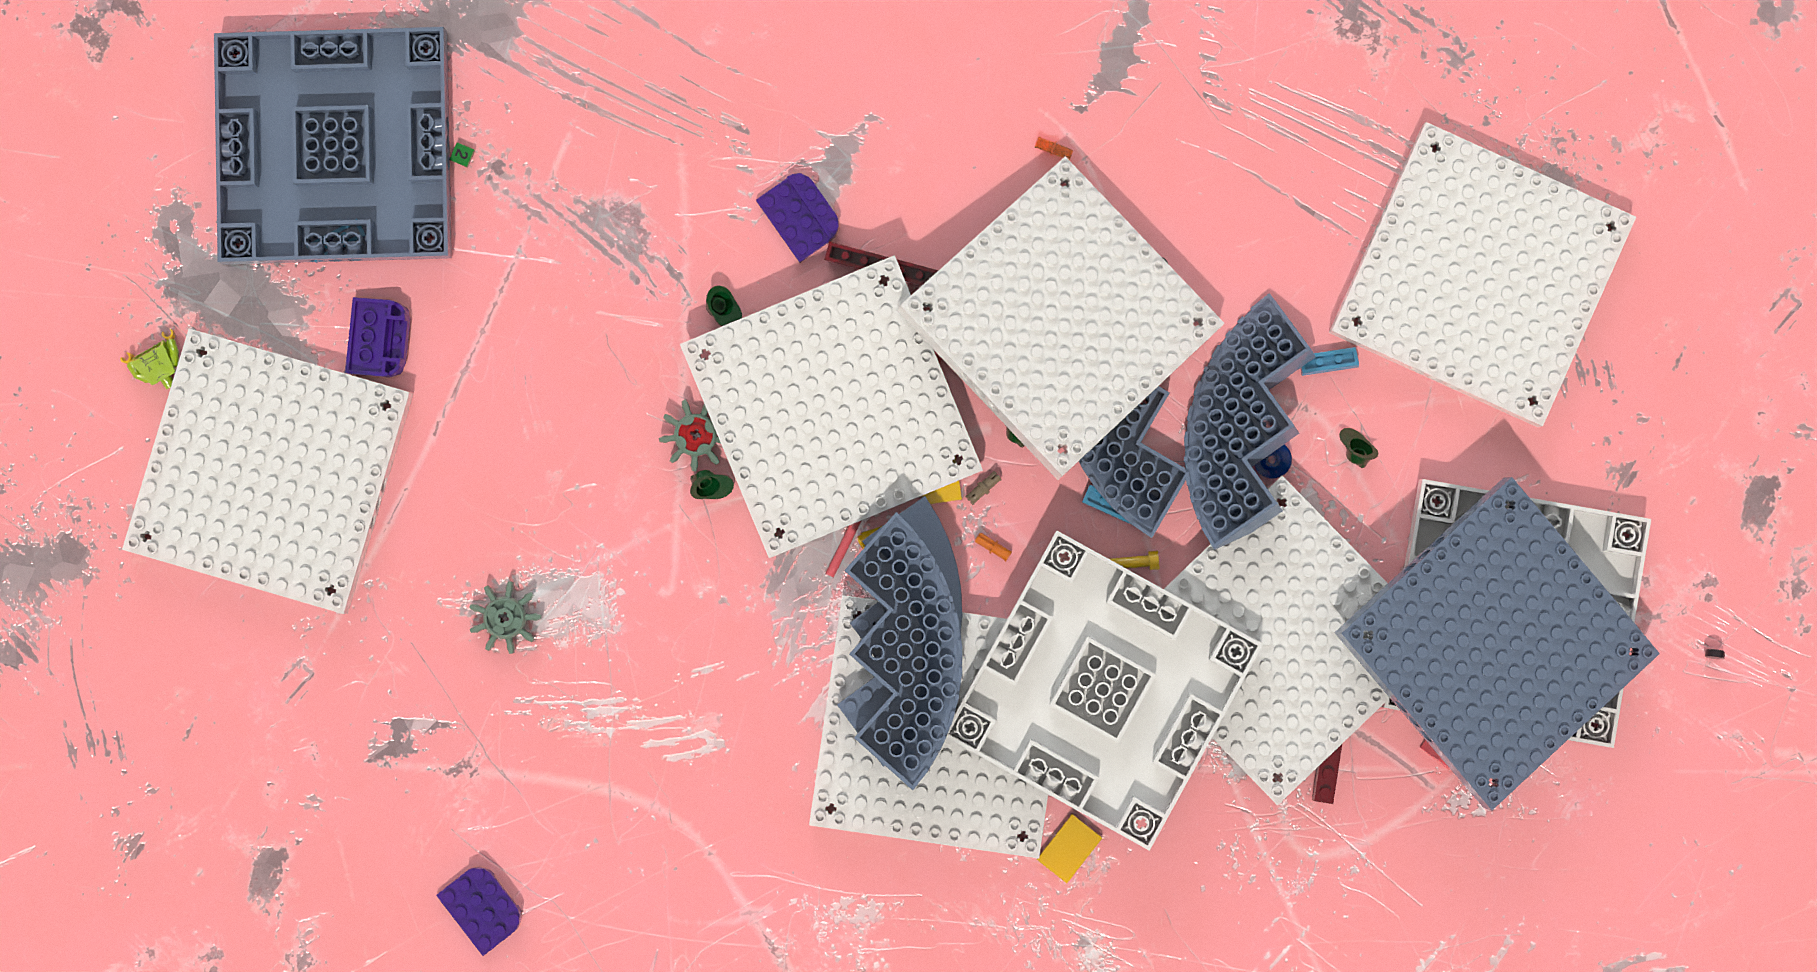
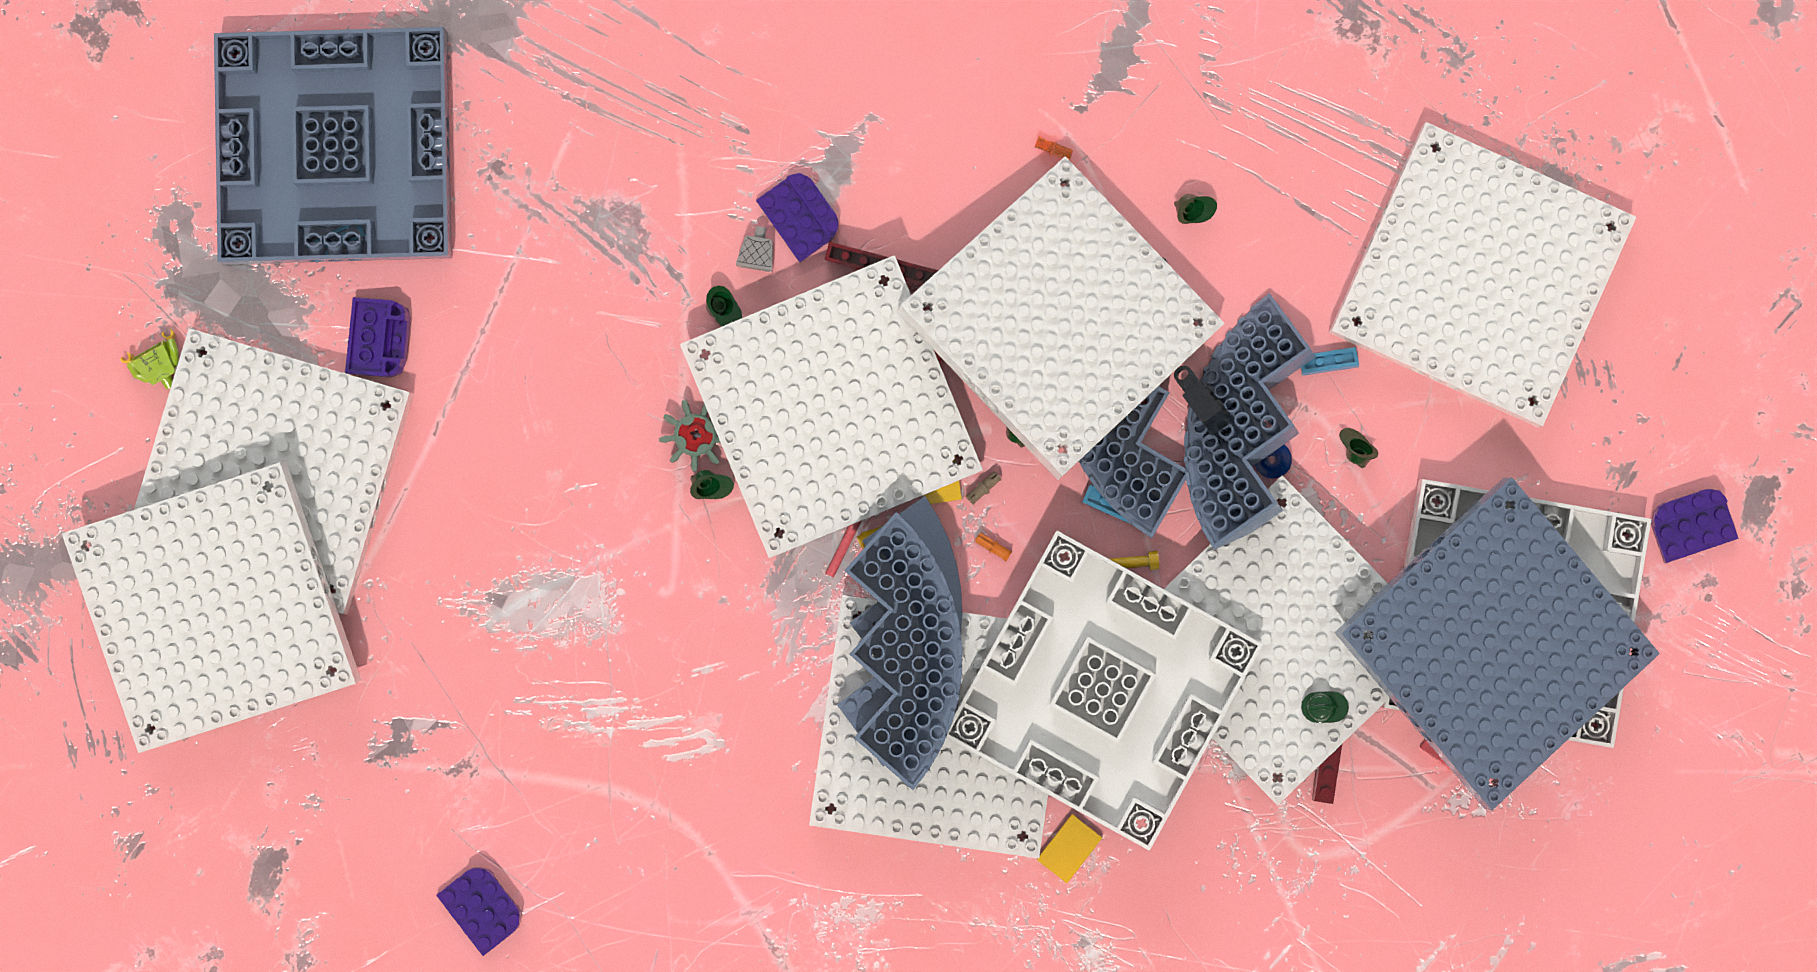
green tile [449,143,475,168] -> none
sand green gear [469,581,542,654] -> none
black tile [1705,649,1725,659] -> none
none -> white brick [62,461,361,753]
none -> light grey torso [736,226,773,273]
none -> dark green piece [1174,194,1217,224]
none -> black brick [1174,365,1231,436]
none -> dark green piece [1301,691,1349,723]
none -> dark purple plate [1651,489,1739,563]

